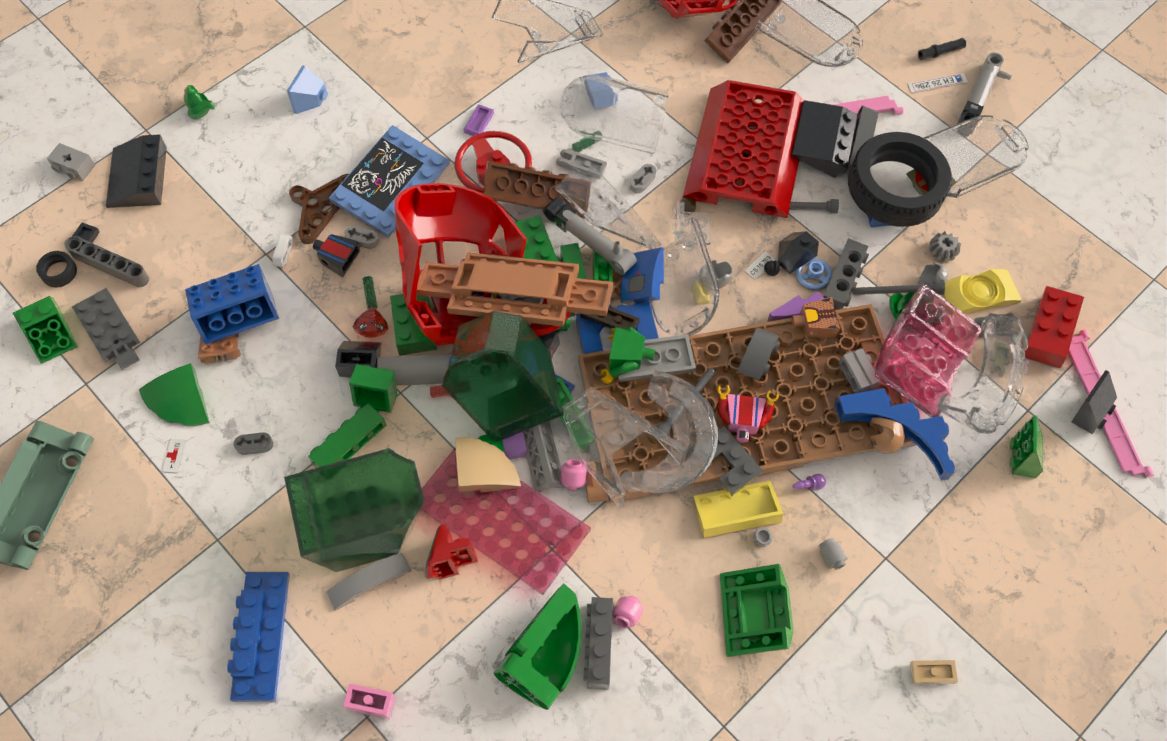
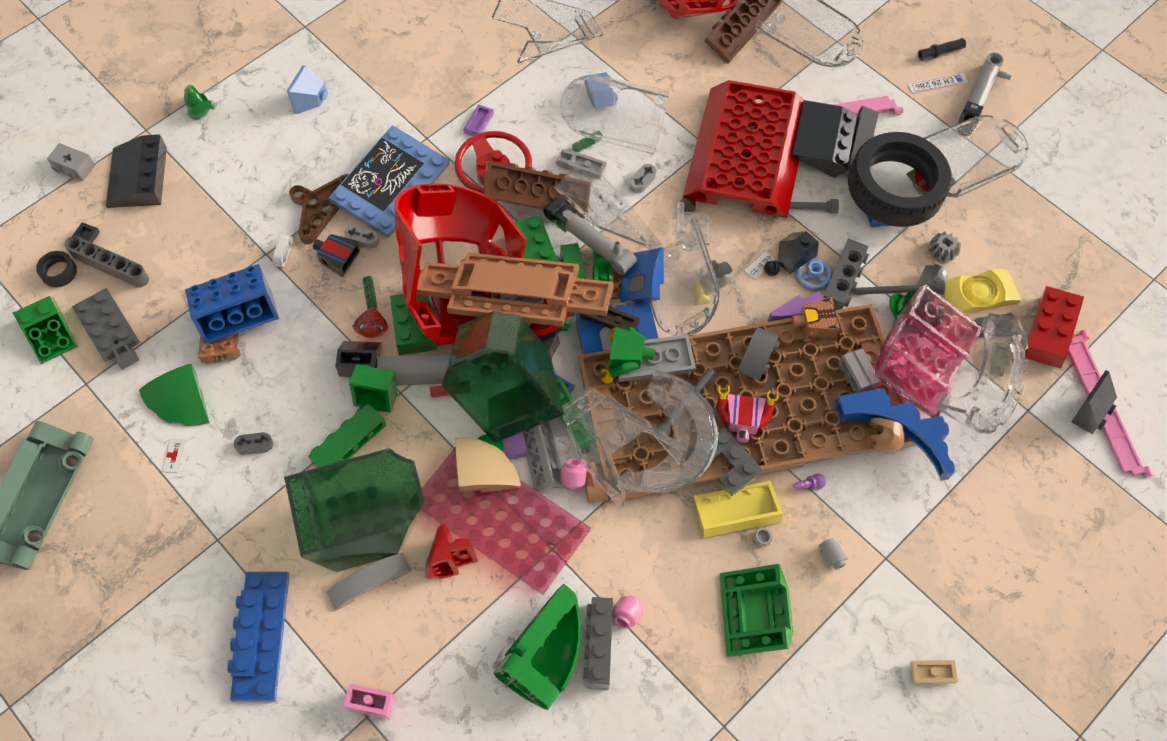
green slope [1009,415,1043,478] -> none

